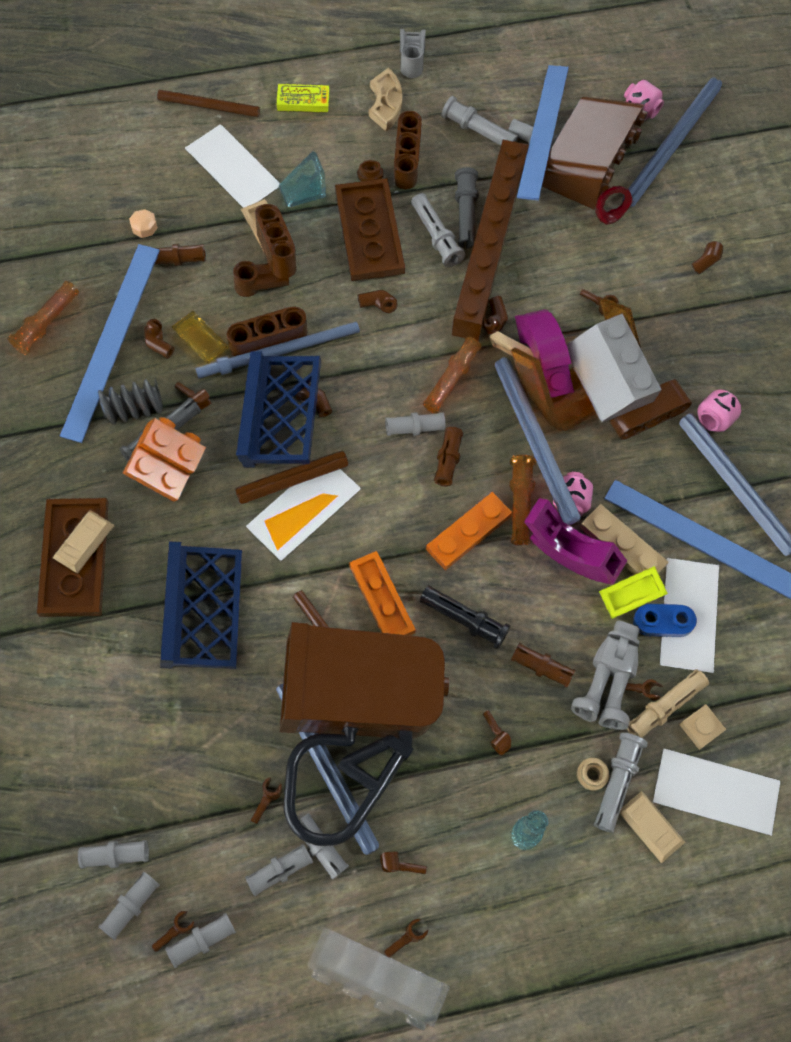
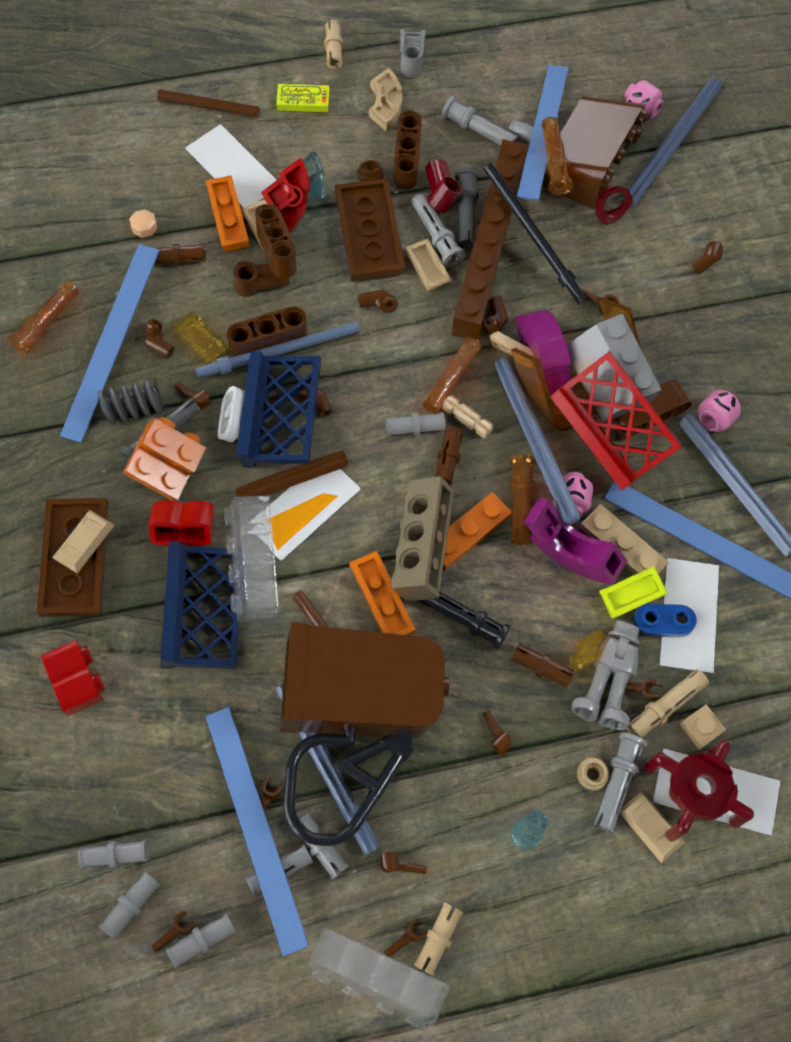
none -> red brick [40,640,105,716]
none -> red brick [148,500,215,546]
none -> orange plate [205,175,250,252]
none -> medium blue piece [205,707,309,957]
none -> white plate [218,386,245,443]
none -> clear brick [224,496,279,622]
none -> red brick [261,158,310,233]
none -> tan pin [324,20,344,70]
none -> dark tan brick [391,476,454,601]
none -> tan tile [404,238,452,291]
none -> tan pin [414,902,464,976]
none -> dark red piece [425,158,462,213]
none -> tan axle [442,395,493,438]
none -> black bar [483,163,587,304]
none -> clear orange pin [541,117,573,195]
none -> red fence [550,351,682,490]
none -> clear yellow piece [569,630,604,672]
none -> dark red plate [645,740,754,841]

